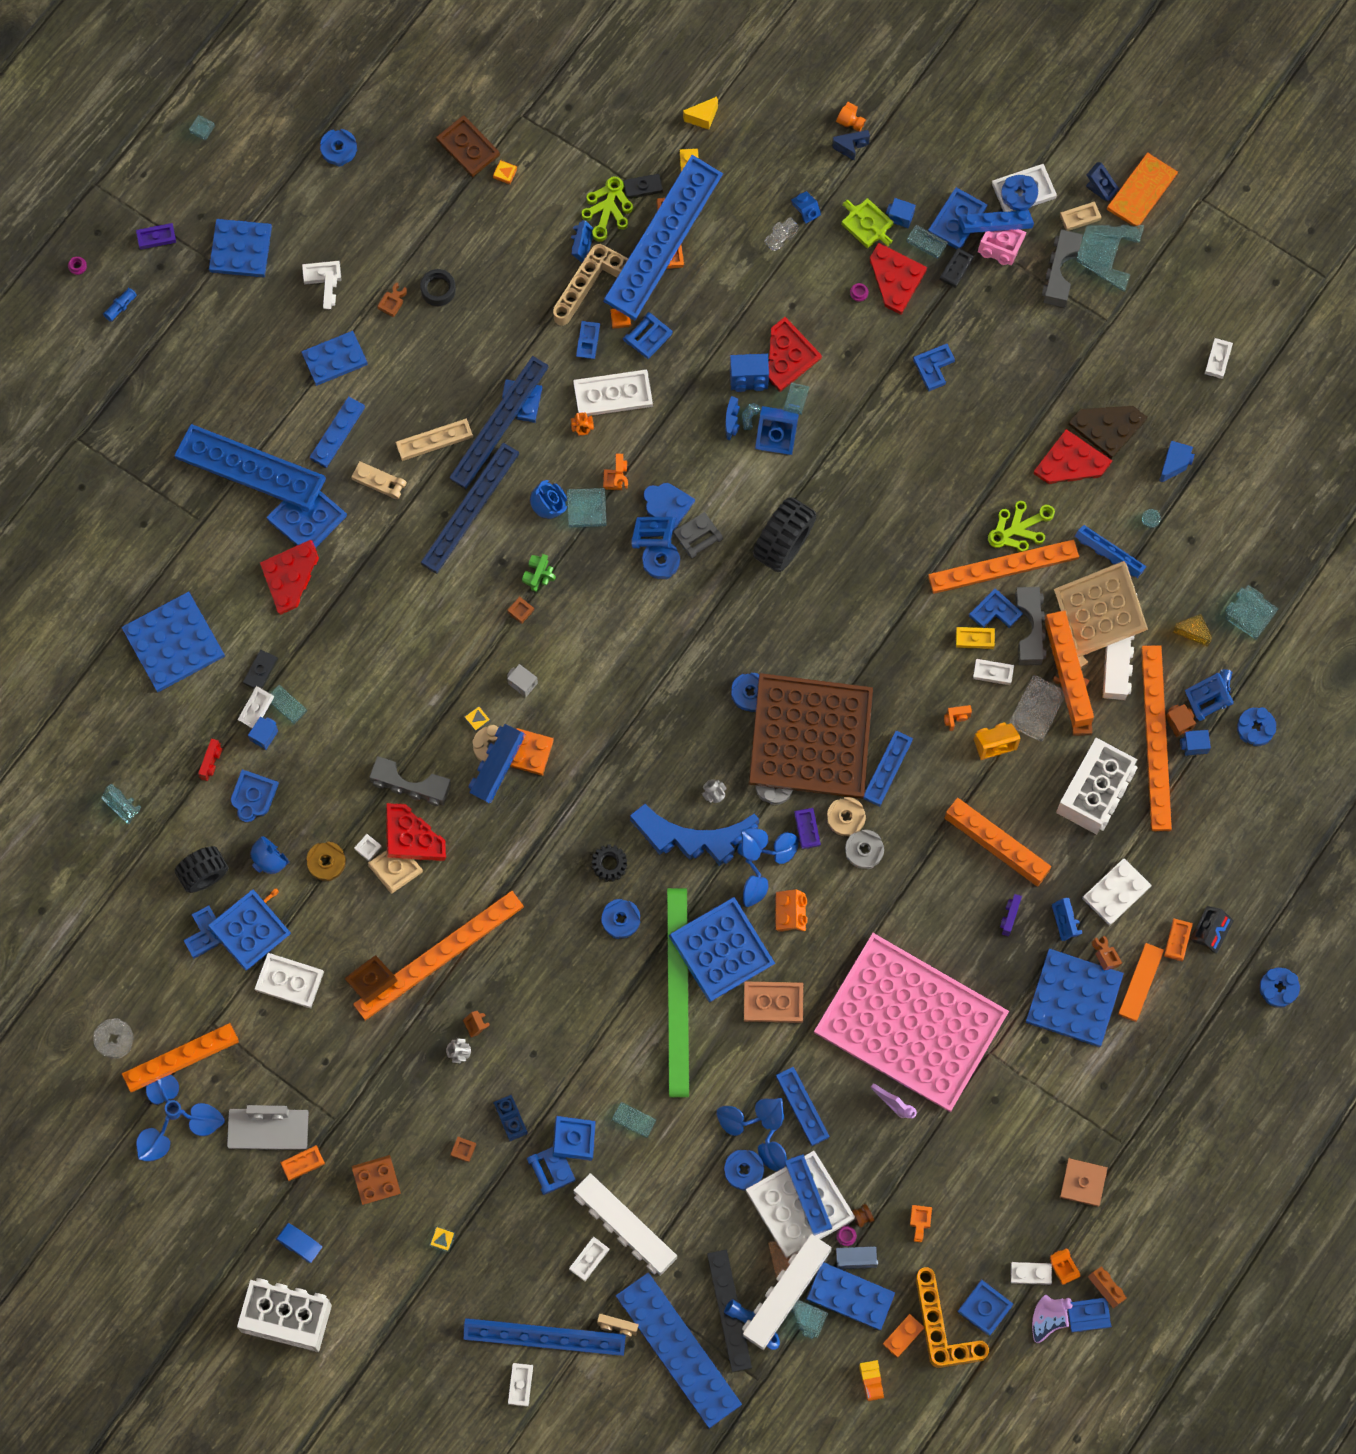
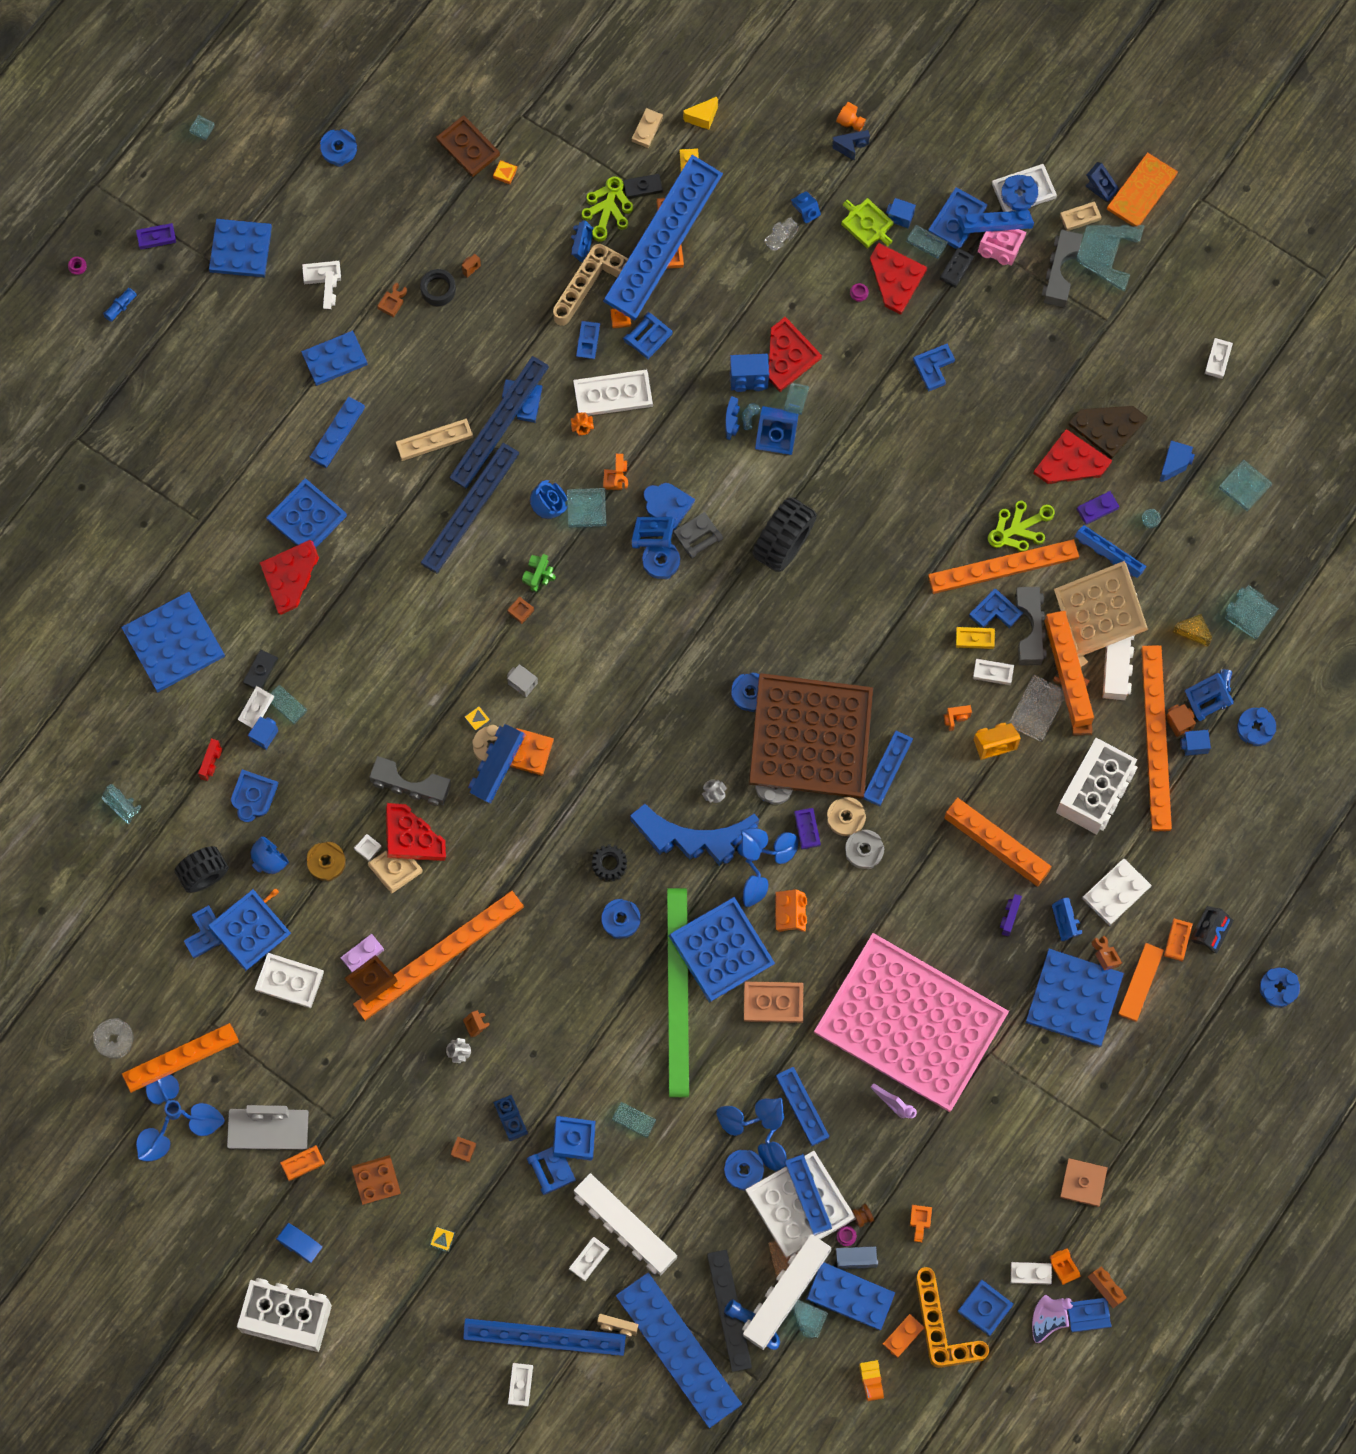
blue plate [174,424,326,511] -> none
tan plate [351,461,407,499] -> none
none -> lavender plate [341,934,384,972]
none -> dark orange plate [462,254,481,278]
none -> tan plate [632,108,663,148]
none -> dark purple plate [1077,491,1119,525]
none -> clear light blue plate [1219,460,1272,512]

